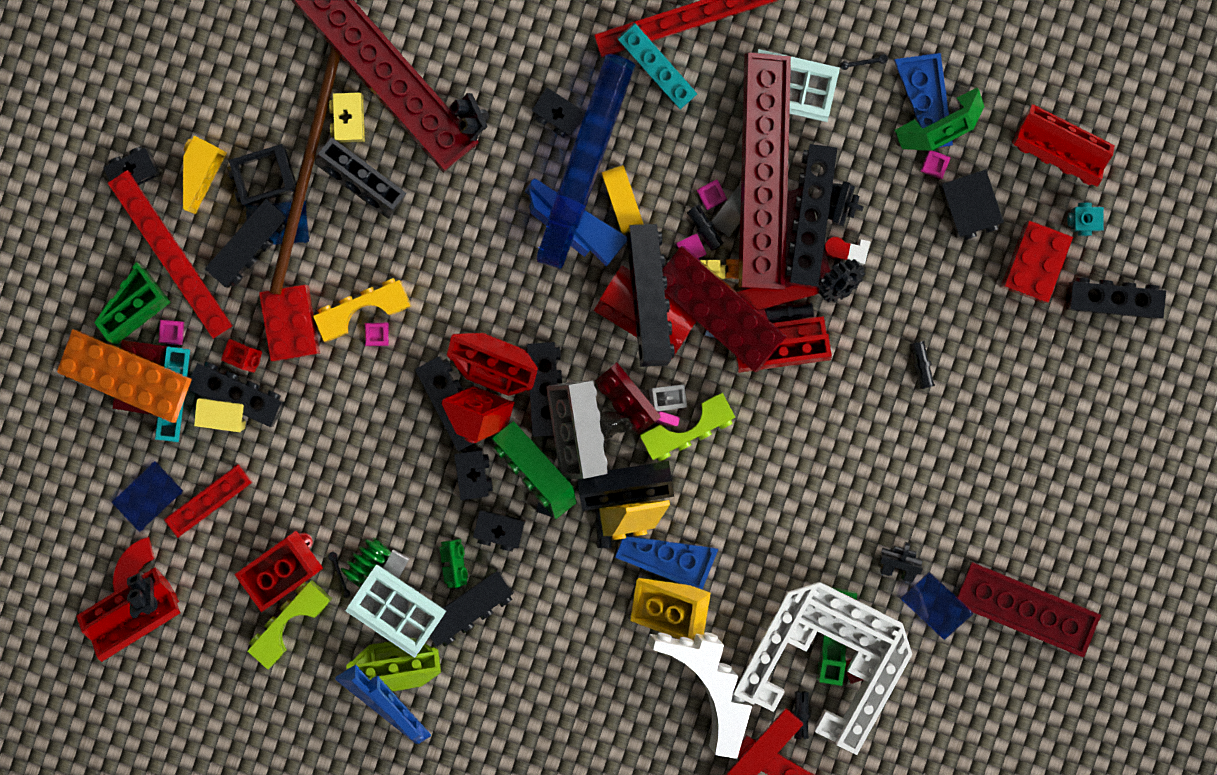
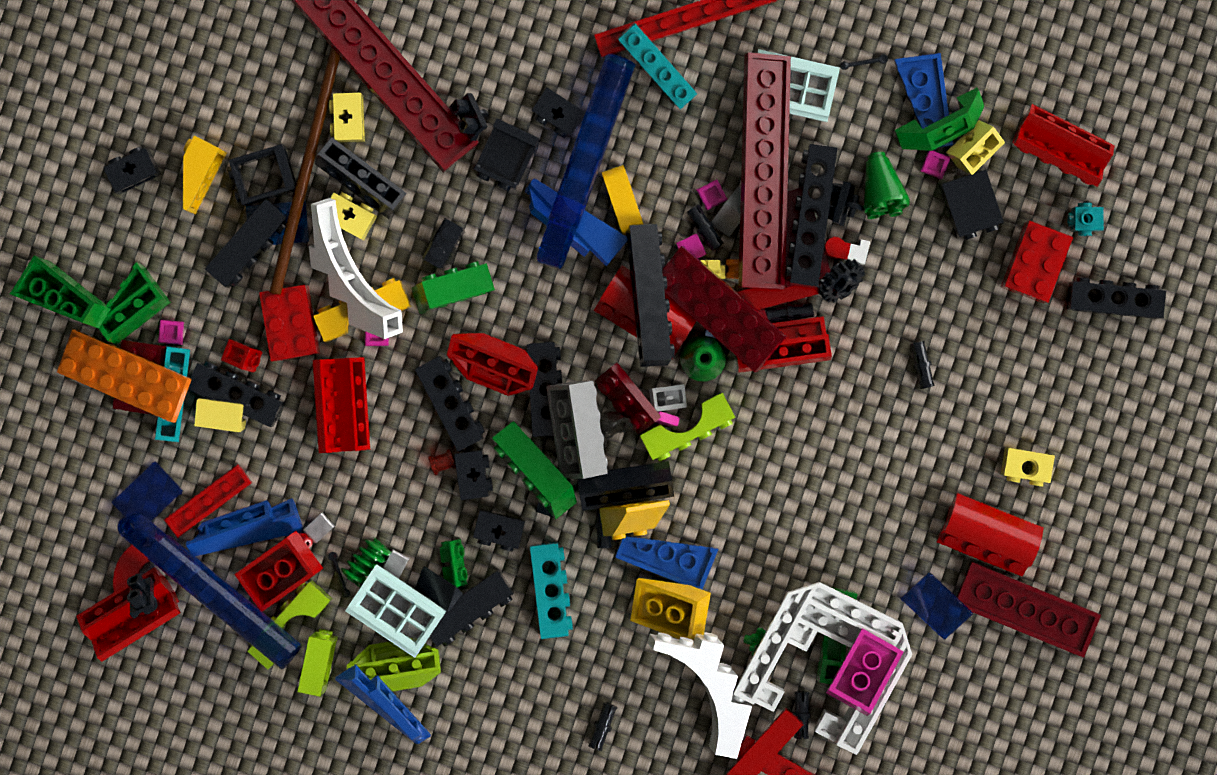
red plate [108,170,233,339] -> none
red slope [442,386,514,443] -> none
black hips [880,542,923,583] -> none
none -> green wedge [10,255,111,328]
none -> clear blue piece [117,513,302,670]
none -> blue wedge [186,498,304,556]
none -> lime window [297,629,338,697]
none -> flat silver piece [303,512,335,544]
none -> white arch [309,198,403,339]
none -> red brick [313,357,370,453]
none -> light yellow brick [331,192,377,241]
none -> green wedge [412,261,495,314]
none -> black slope [415,566,463,612]
none -> black brick [422,218,466,270]
none -> clear red bush [428,449,456,476]
none -> black panel [473,118,540,192]
none -> teal brick [530,542,573,639]
none -> black pin [588,702,618,751]
none -> green cone [680,336,726,382]
none -> green plant [743,628,766,656]
none -> dark pink slope [826,628,904,716]
none -> green cone [864,152,910,219]
none -> red brick [936,493,1044,577]
none -> light yellow brick [946,120,1005,175]
none -> light yellow brick [1000,447,1055,487]

